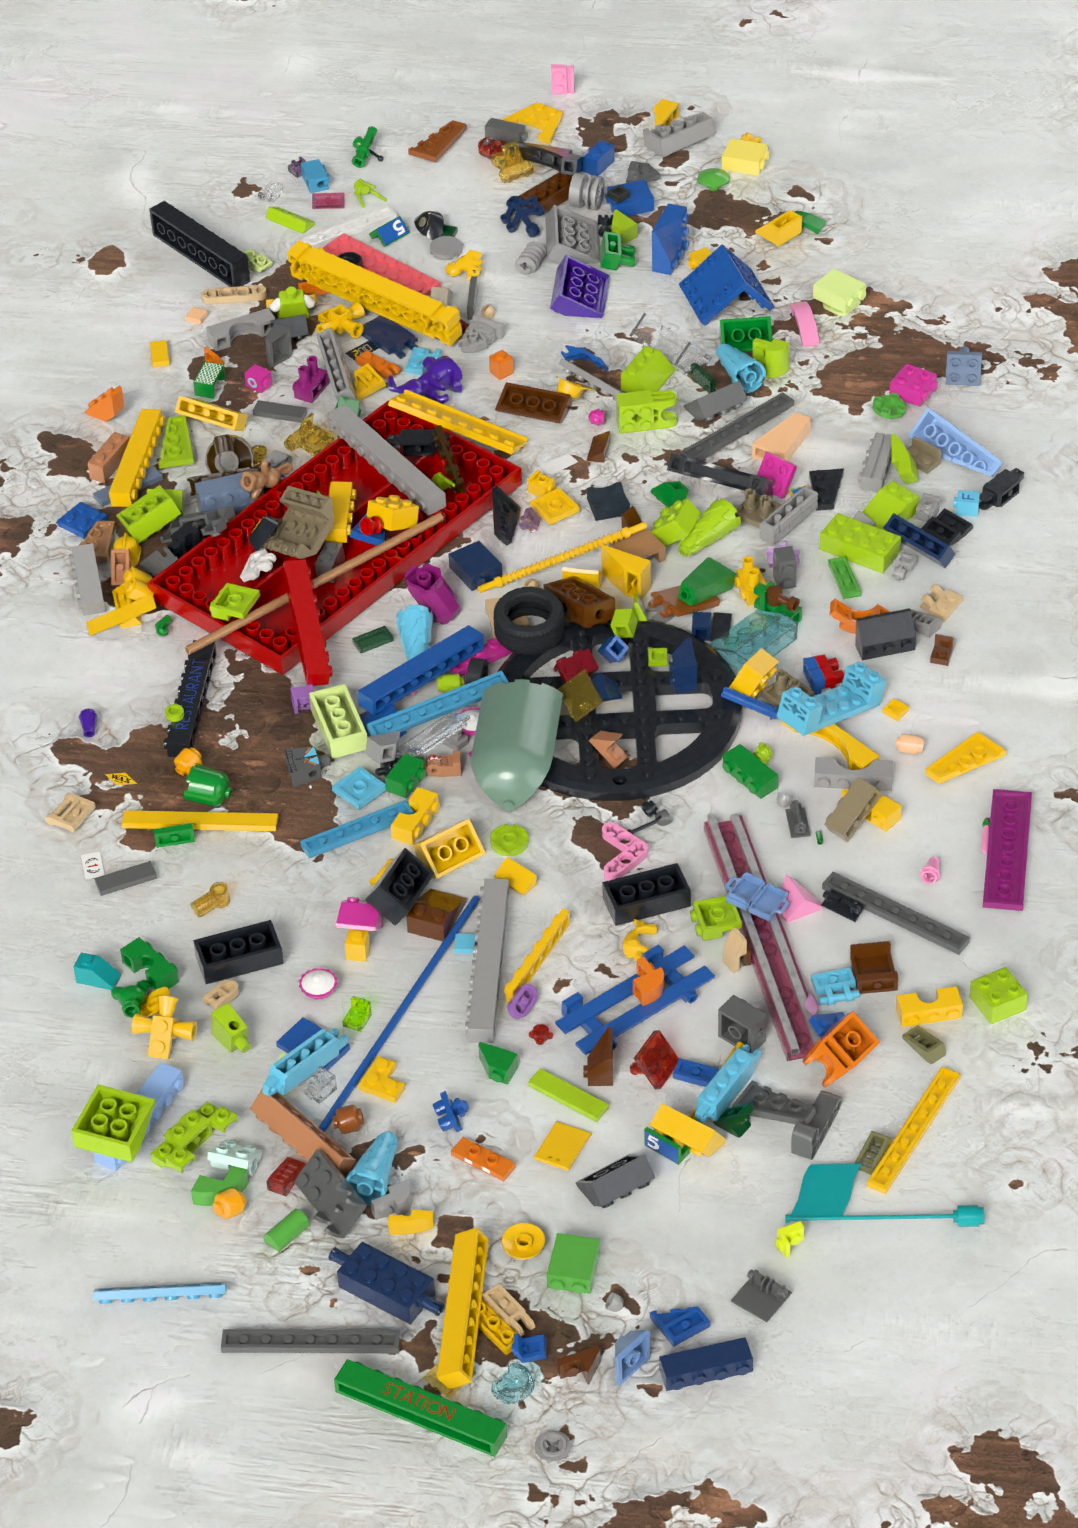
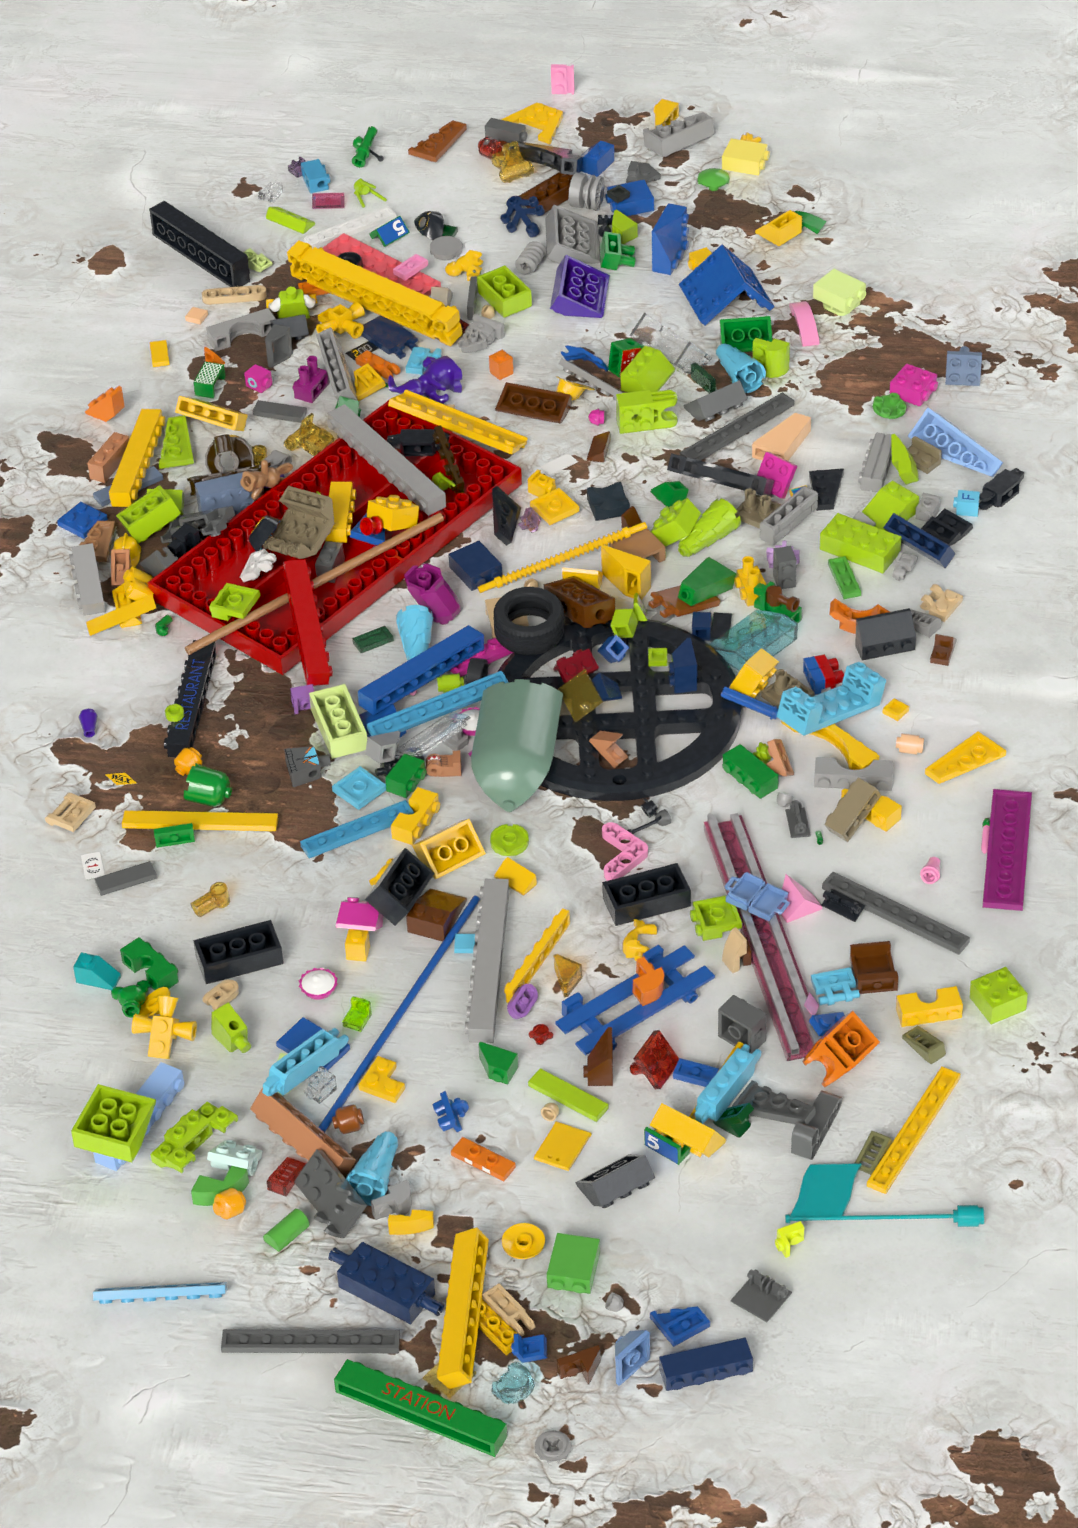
none -> bright pink plate [393,254,428,281]
none -> lime brick [477,265,532,318]
none -> tan hinge [541,1103,559,1121]
none -> clear yellow slope [553,954,582,998]
none -> green torso [608,338,644,377]
none -> nougat slope [766,739,794,776]

